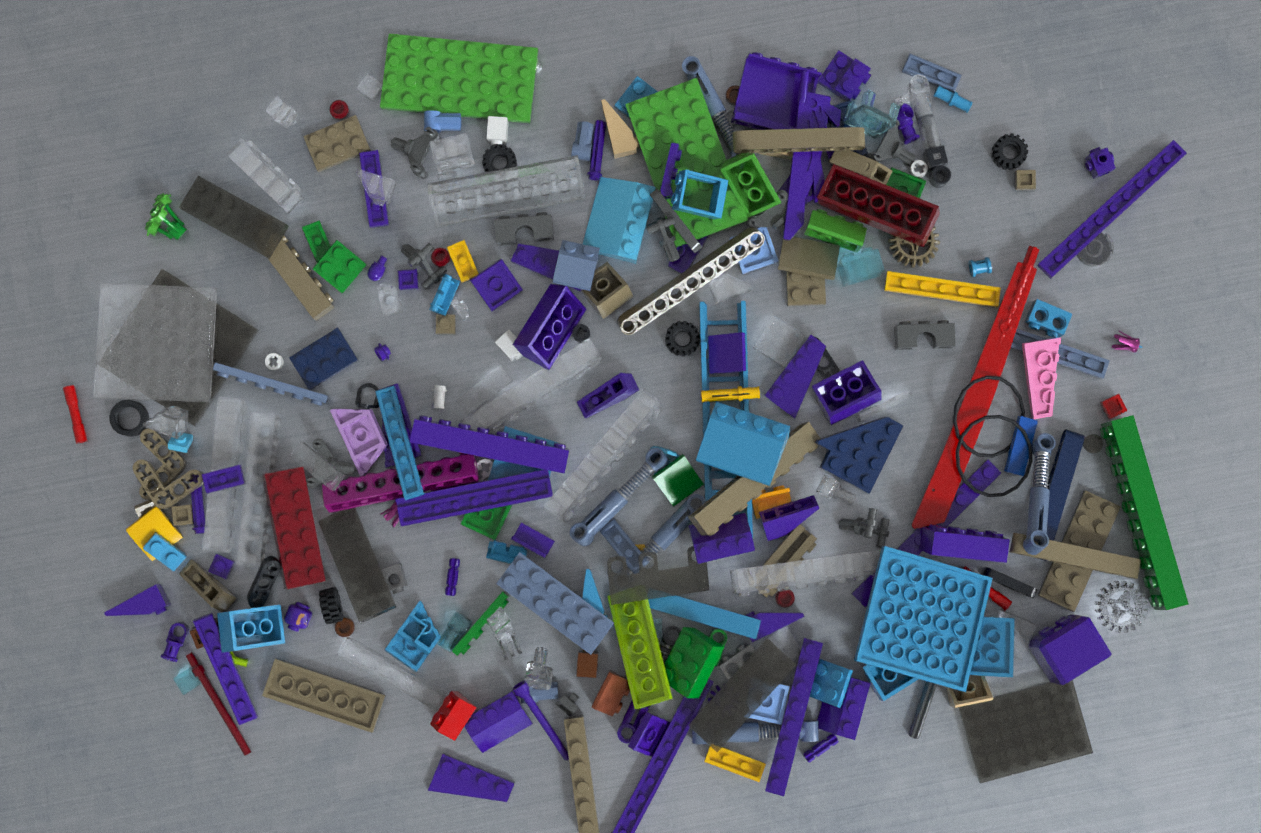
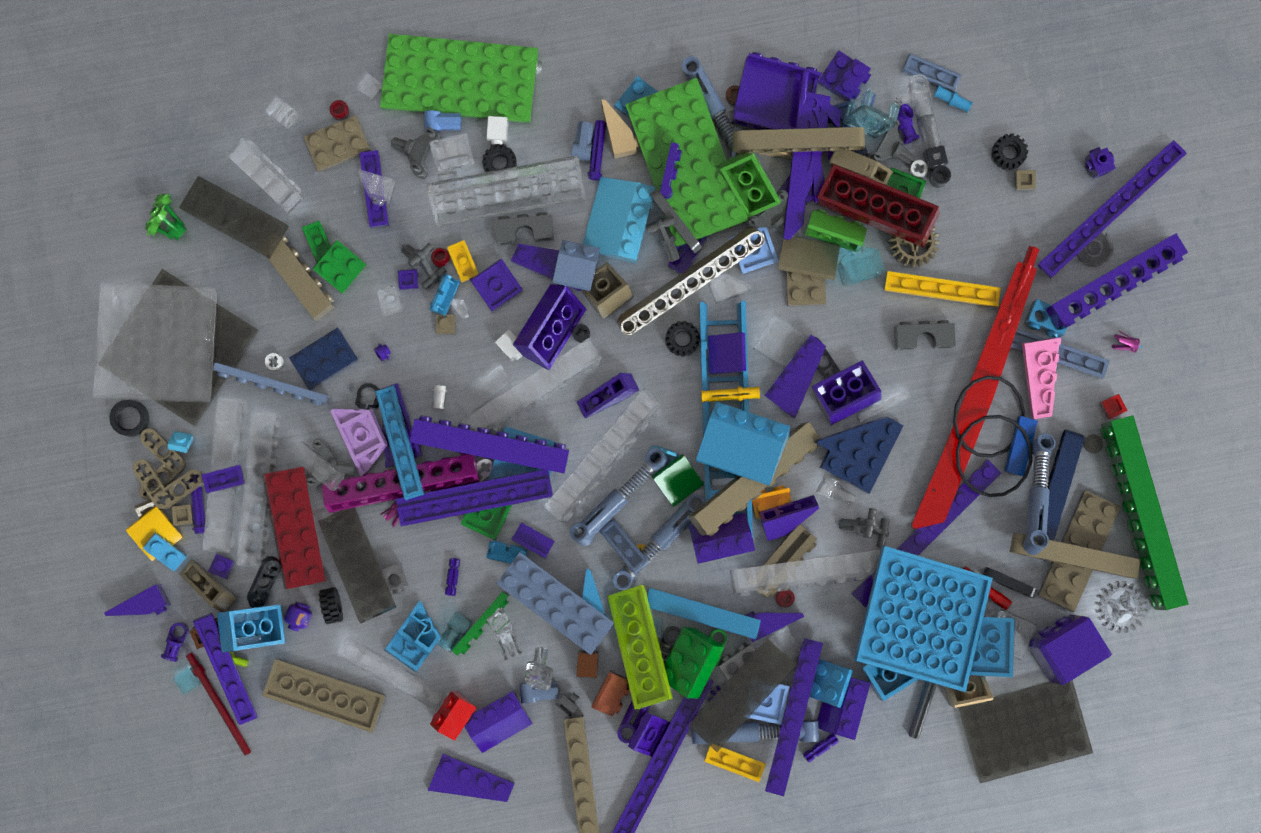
red piece [63,385,88,444] -> none
clear slope [143,405,188,439] -> none
reddish brown tile [335,618,355,637] -> none
dark purple cylinder [367,255,387,281] -> none
dark purple piece [512,680,569,761] -> none
clear smoke piece [607,546,709,605] -> none
dark azure window [671,170,729,219] -> none
dark purple brick [920,524,1010,563] -> none
dark azure bush [968,257,992,277] -> none
none -> dark purple brick [1045,233,1188,329]

